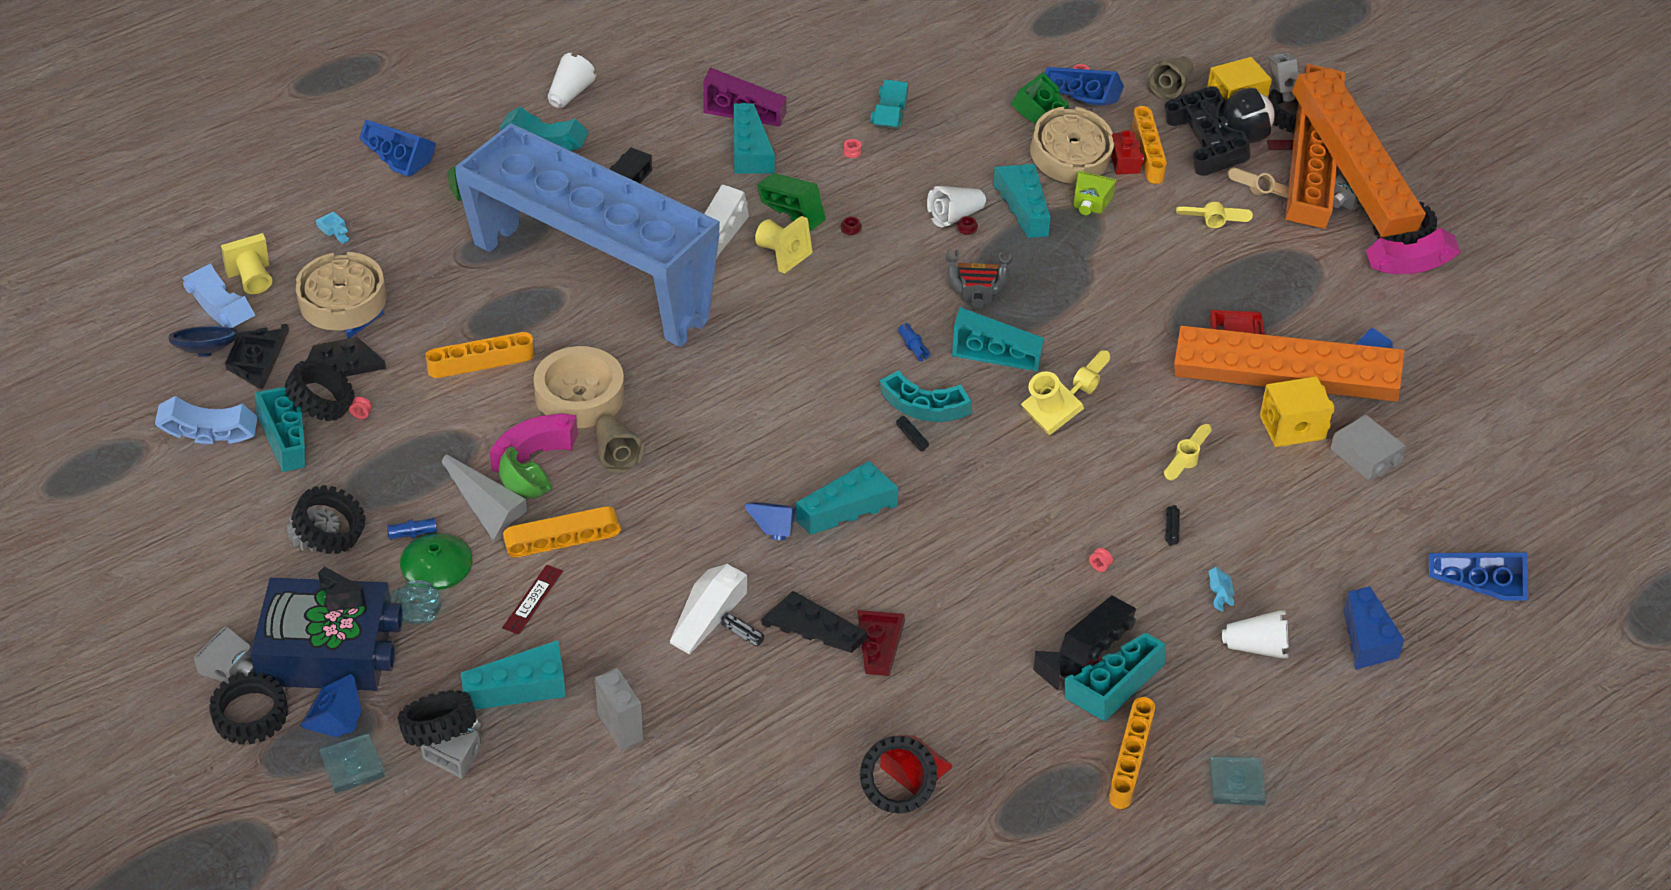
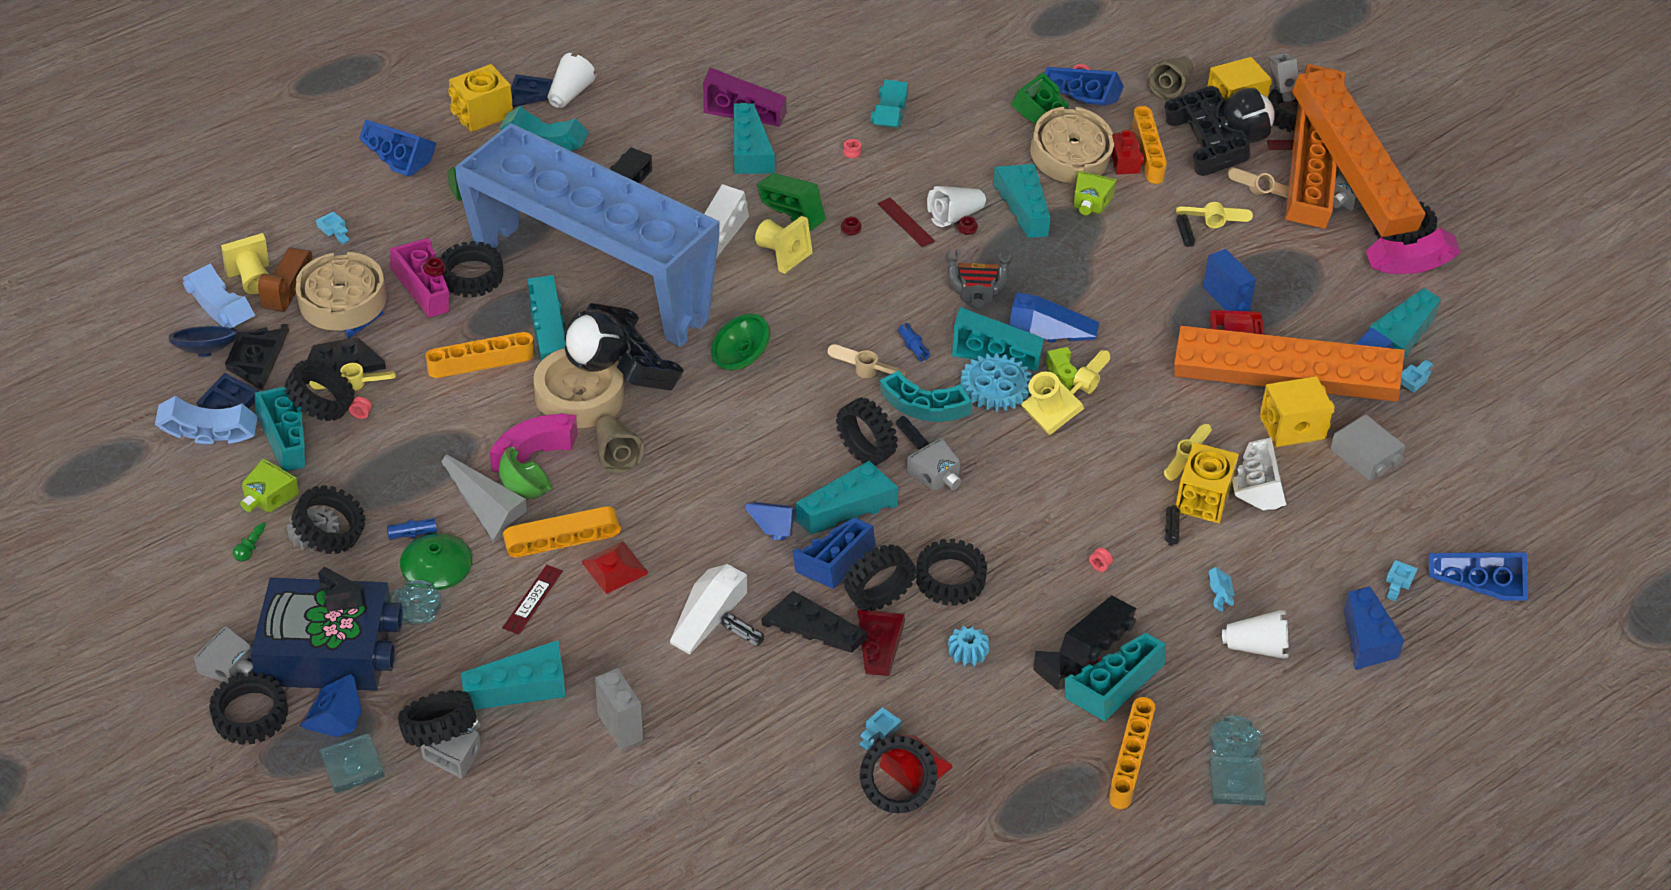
none -> dark blue wing [196,373,259,409]
none -> green bar [233,522,265,562]
none -> lime torso [240,459,299,512]
none -> dark orange beam [258,247,313,312]
none -> light yellow piece [310,363,396,391]
none -> dark pink wedge [390,238,449,317]
none -> dark red plate [424,257,446,277]
none -> black tyre [440,241,503,297]
none -> yellow brick [448,64,513,132]
none -> dark blue wing [511,74,553,107]
none -> teal wedge [527,275,566,362]
none -> black beam [564,303,684,390]
none -> red slope [582,541,648,594]
none -> green dish [711,314,770,371]
none -> blue wedge [792,518,876,589]
none -> tan piece [828,344,906,378]
none -> black tyre [836,397,898,466]
none -> black tyre [844,544,916,611]
none -> medium azure plate [860,707,902,751]
none -> dark red sticker [877,198,935,247]
none -> light grey torso [907,438,962,490]
none -> black tyre [916,539,987,606]
none -> medium azure gear [948,625,990,667]
none -> medium azure gear [960,353,1032,411]
none -> blue wedge [1009,292,1099,342]
none -> lime leg [1046,347,1077,390]
none -> black axle [1176,214,1196,247]
none -> yellow brick [1176,442,1239,524]
none -> blue brick [1203,249,1256,311]
none -> clear light blue plate [1209,716,1262,764]
none -> white wedge [1233,437,1286,510]
none -> teal wedge [1368,288,1441,358]
none -> medium azure plate [1386,560,1418,601]
none -> medium azure plate [1401,360,1433,393]

